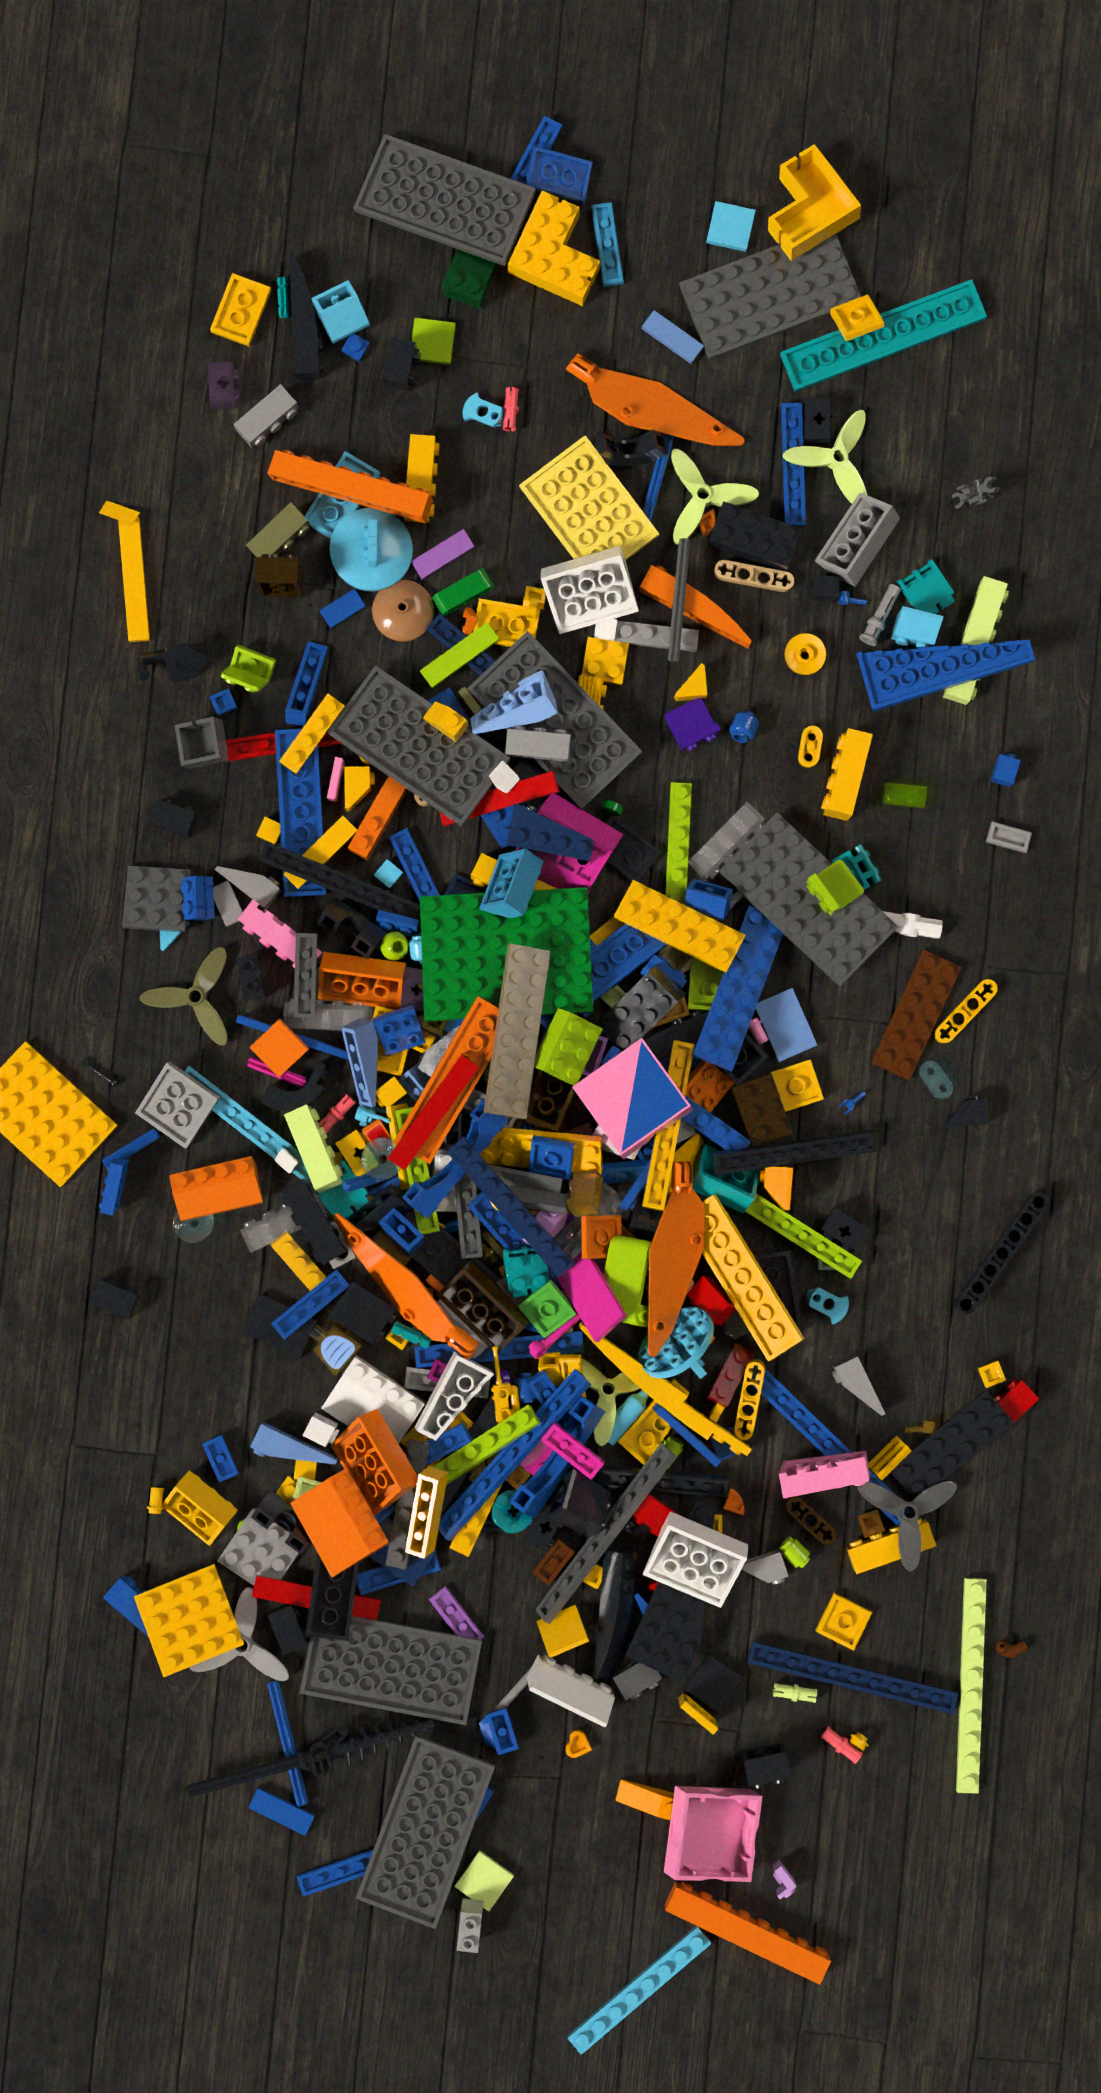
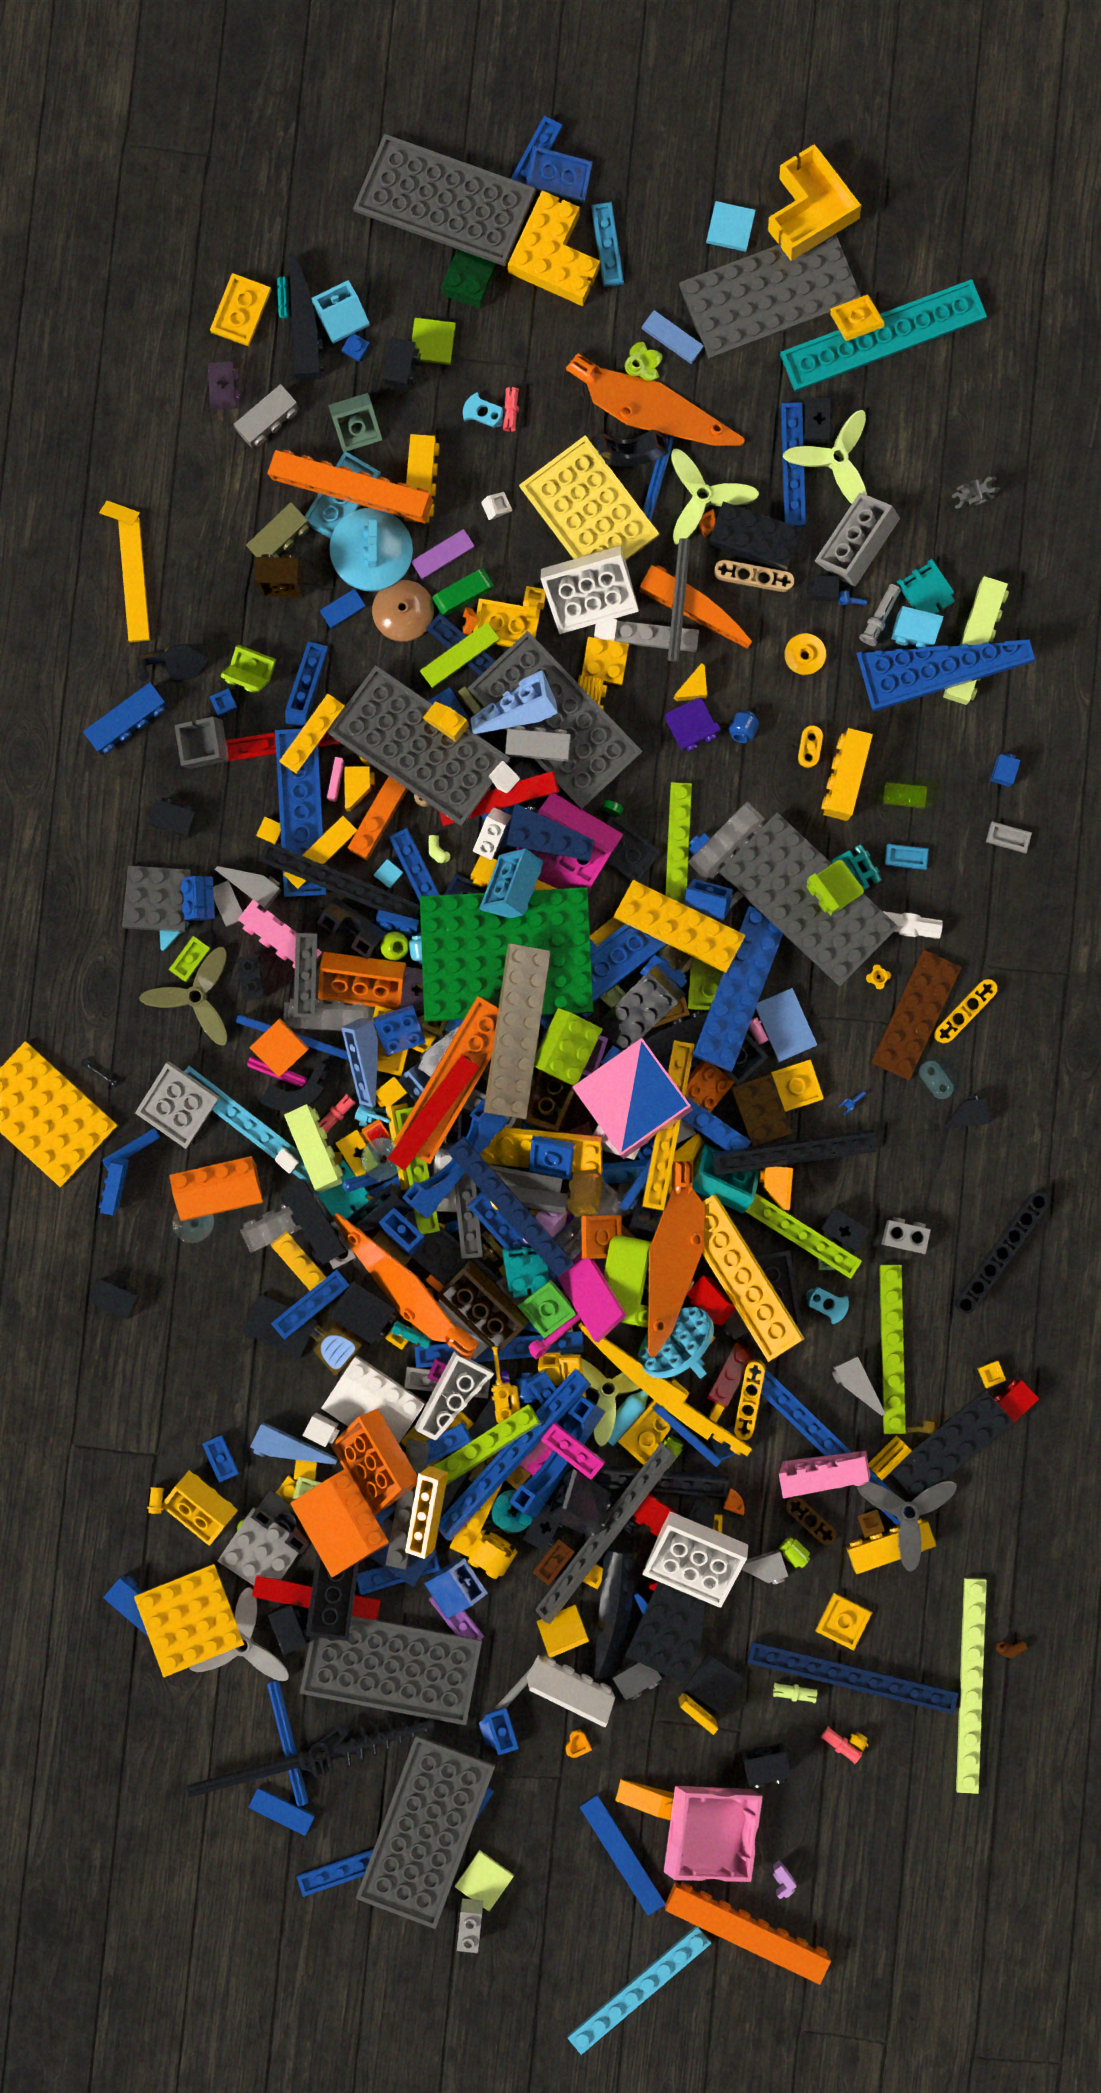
none -> blue brick [83,682,168,755]
none -> lime plate [169,936,211,982]
none -> sand green slope [328,393,382,452]
none -> blue slope [424,1558,488,1619]
none -> yellowish green arm [429,835,450,863]
none -> yellow brick [468,1530,517,1579]
none -> white brick [473,807,512,860]
none -> white slope [482,492,512,520]
none -> blue tile [579,1794,666,1916]
none -> lime plate [625,342,663,381]
none -> blue plate [689,833,710,856]
none -> yellow plate [866,965,891,989]
none -> lime plate [880,1265,906,1434]
none -> light grey brick [882,1217,931,1254]
none -> dark azure tile [884,844,929,870]

